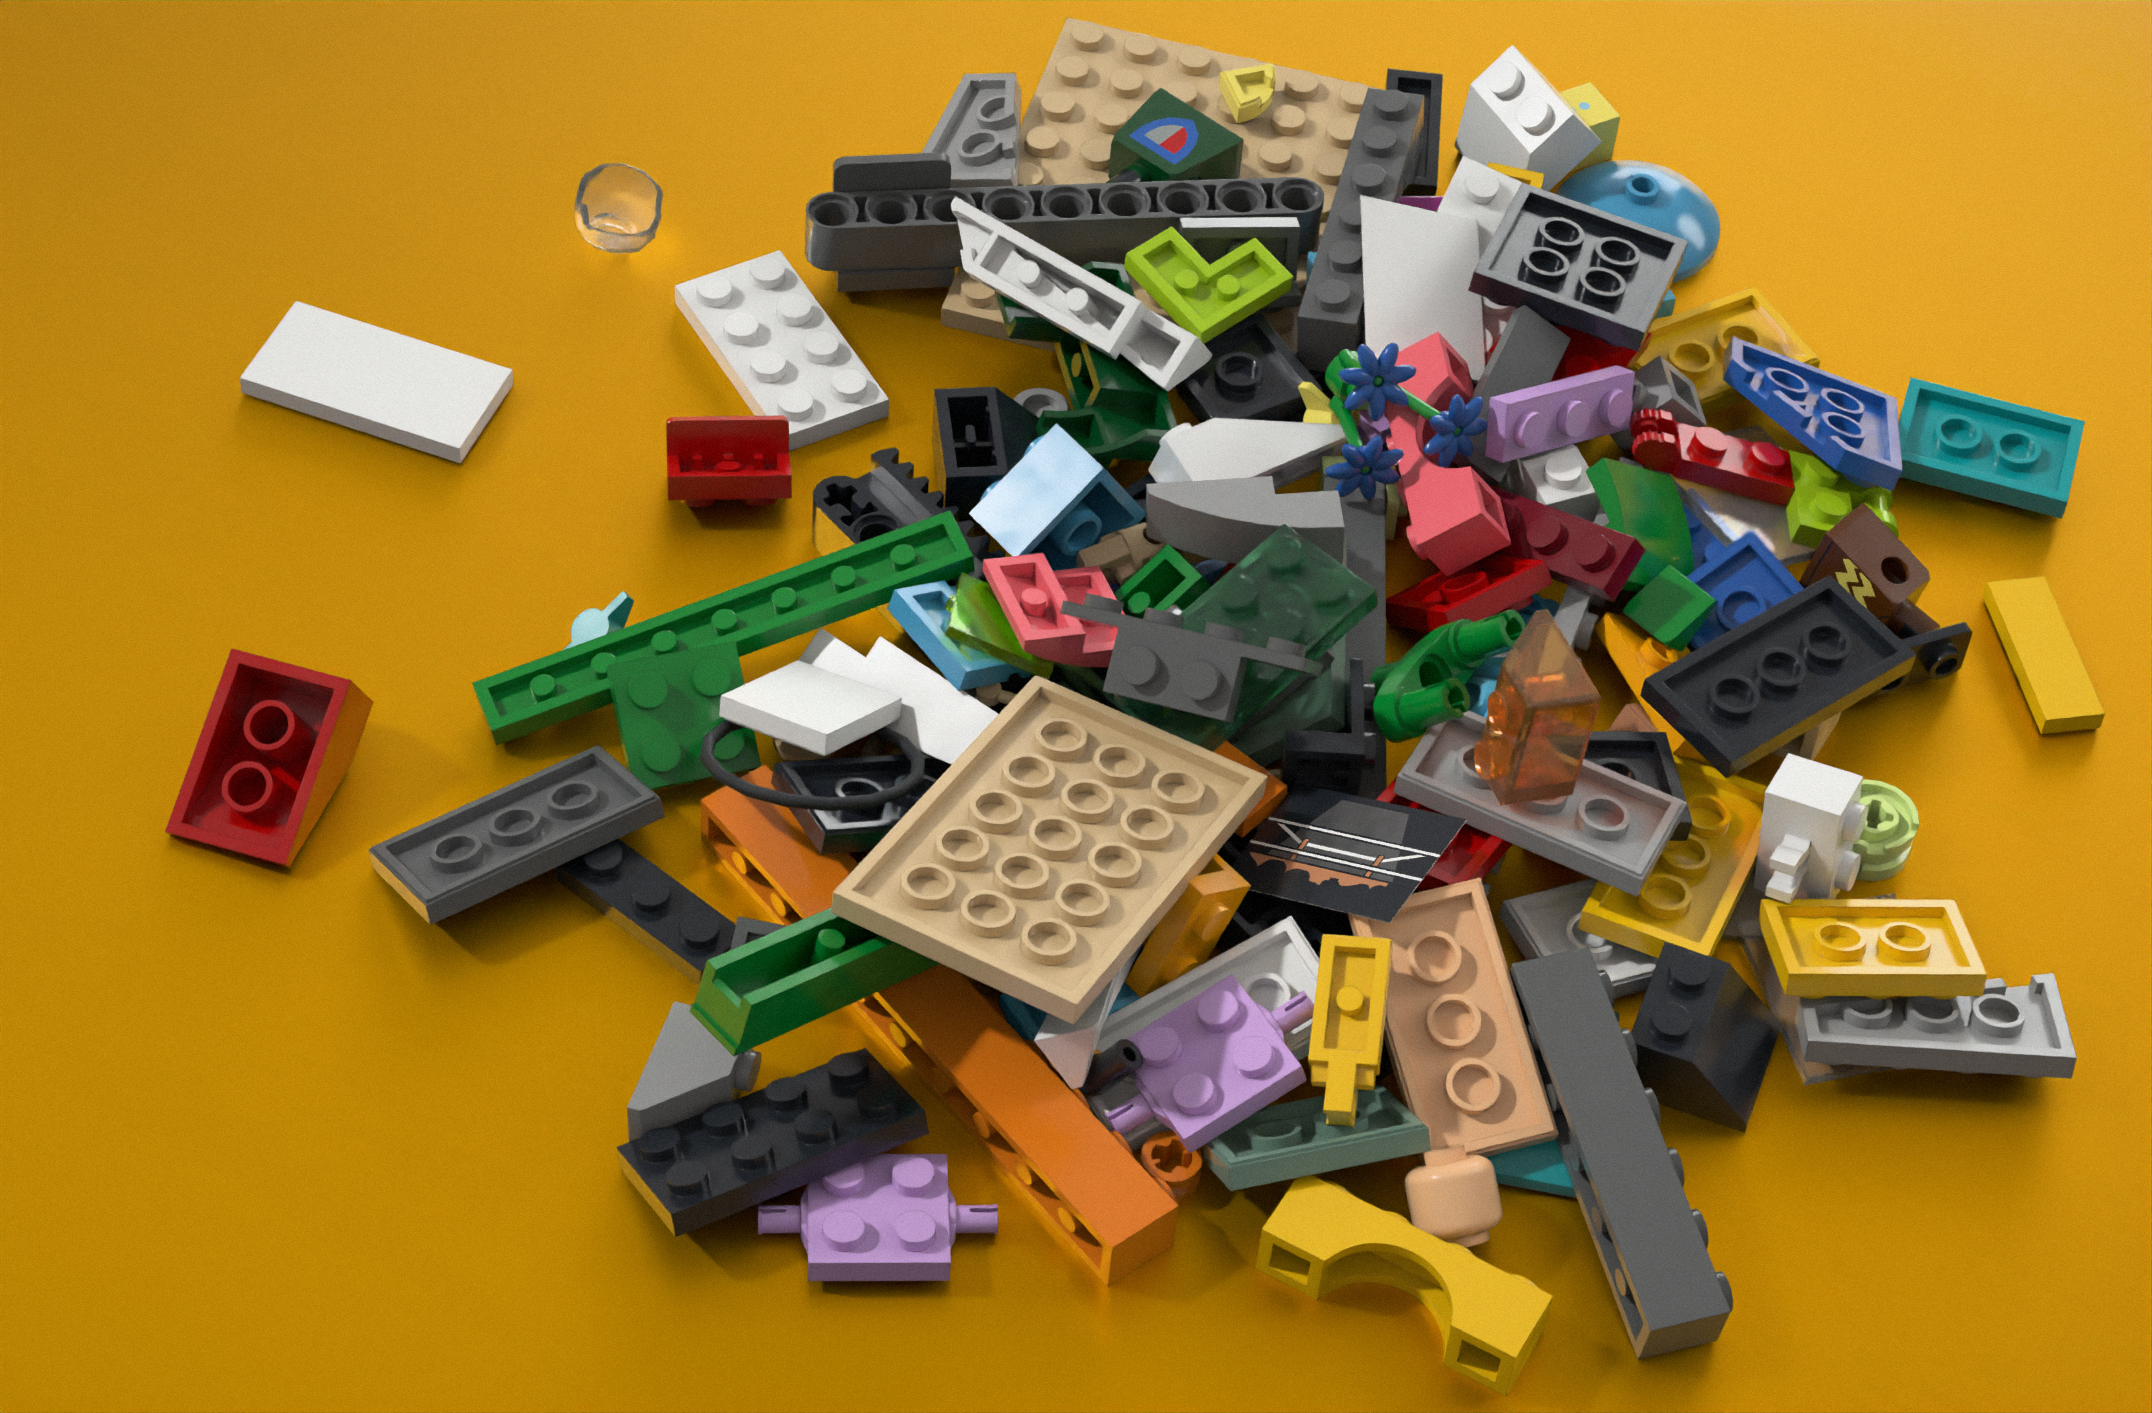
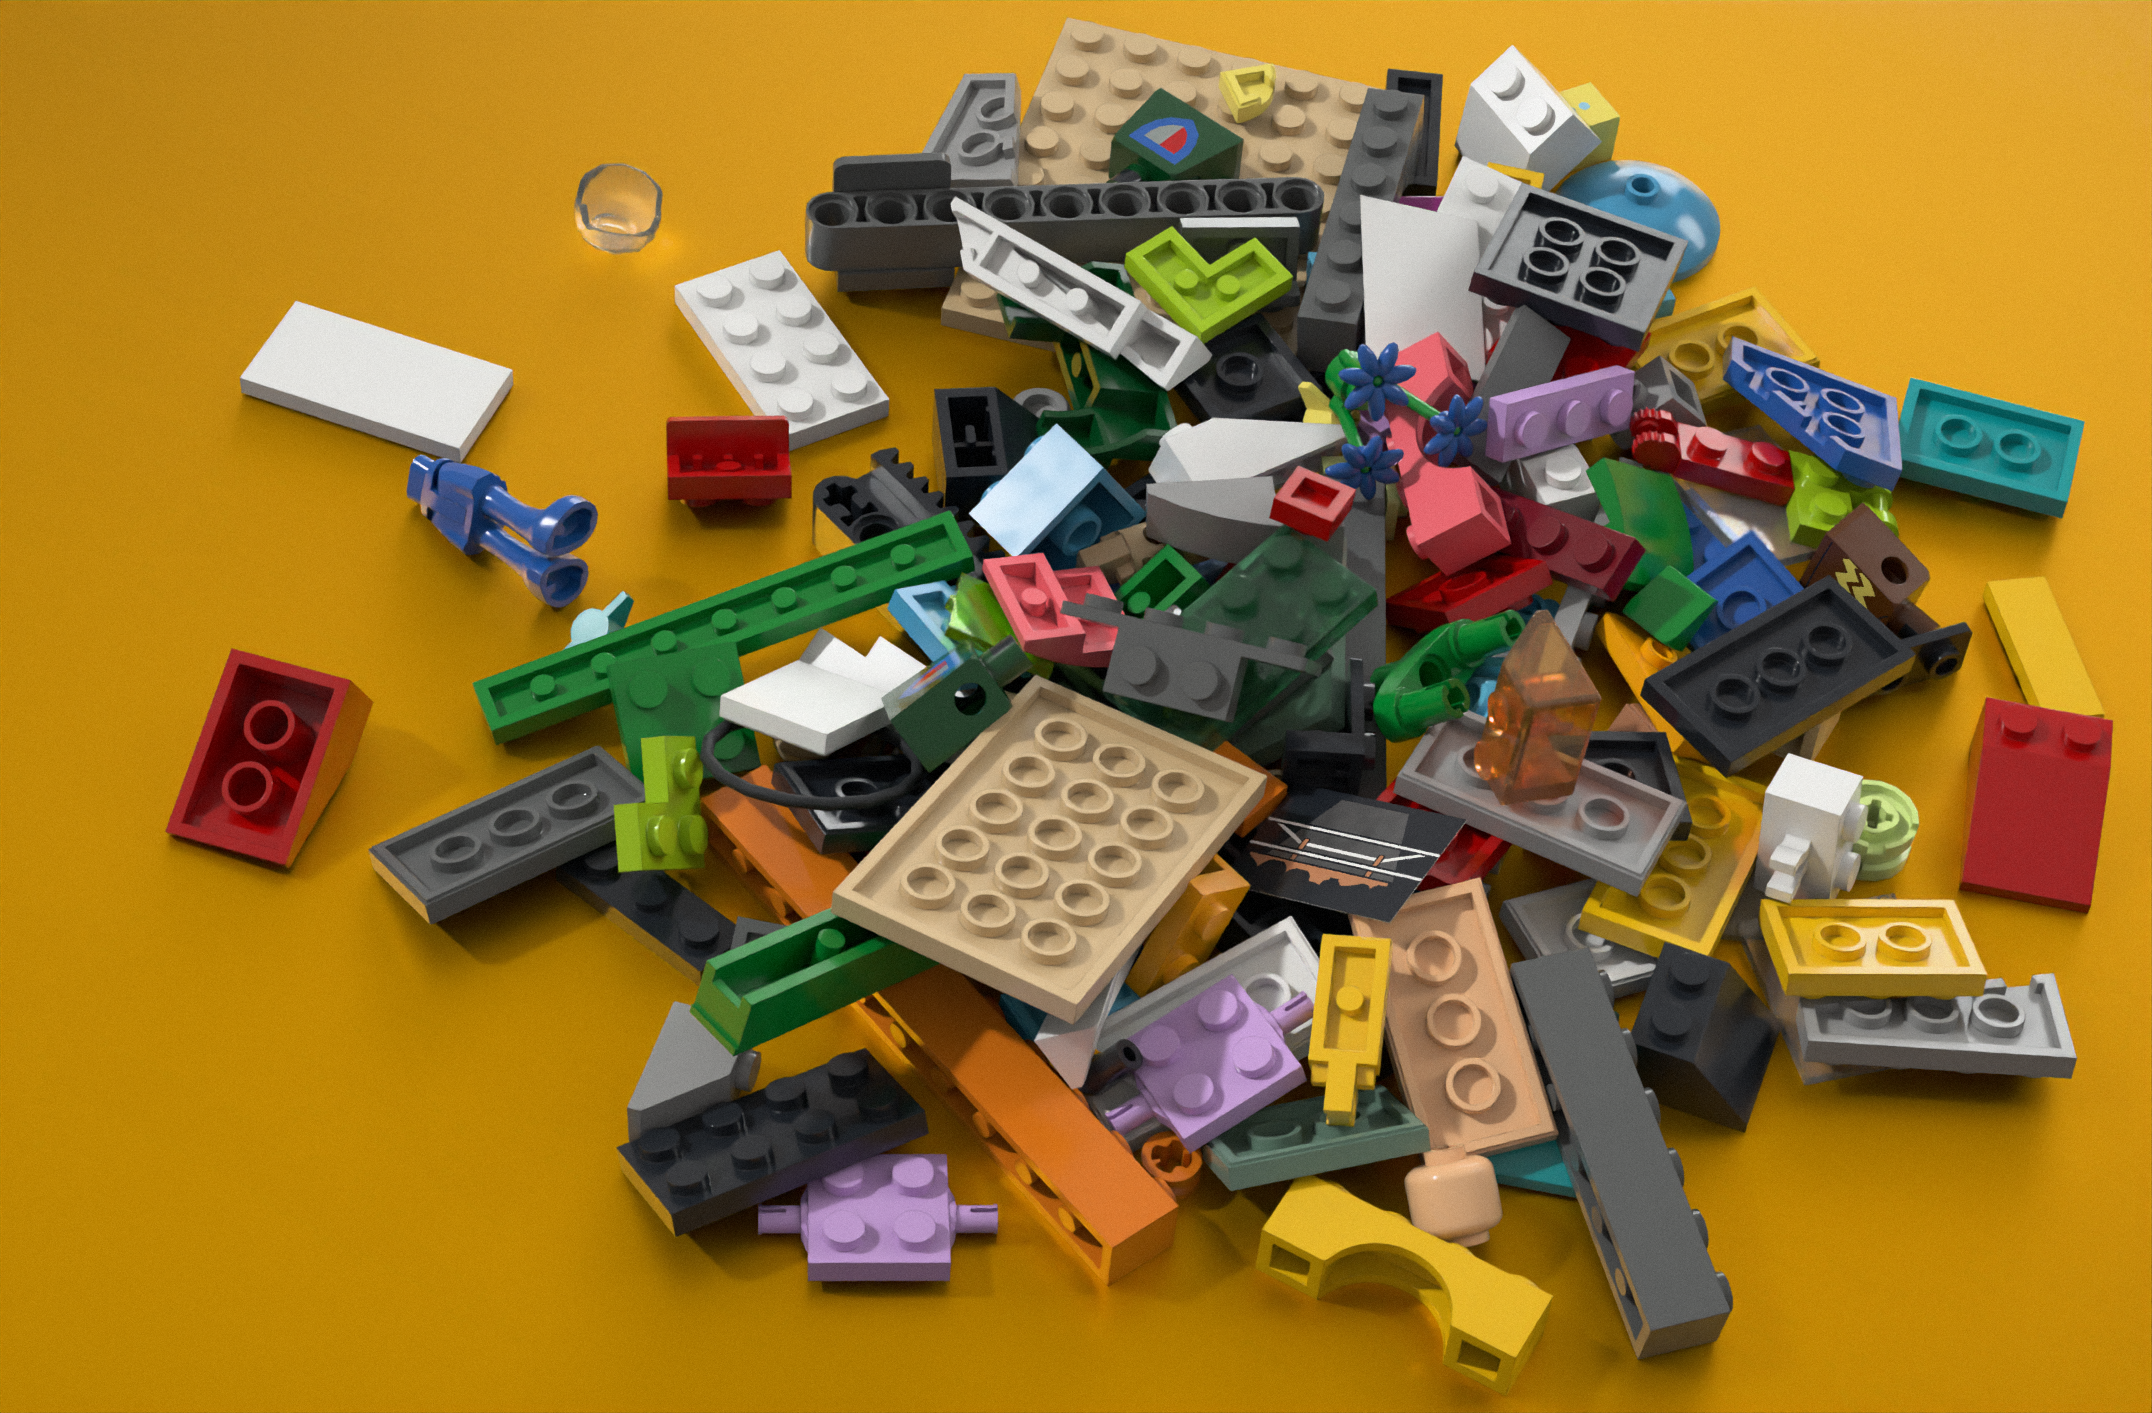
none -> blue piece [407,455,598,608]
none -> lime plate [614,736,708,872]
none -> dark green torso [881,634,1034,773]
none -> red plate [1269,466,1356,542]
none -> red slope [1959,697,2113,914]

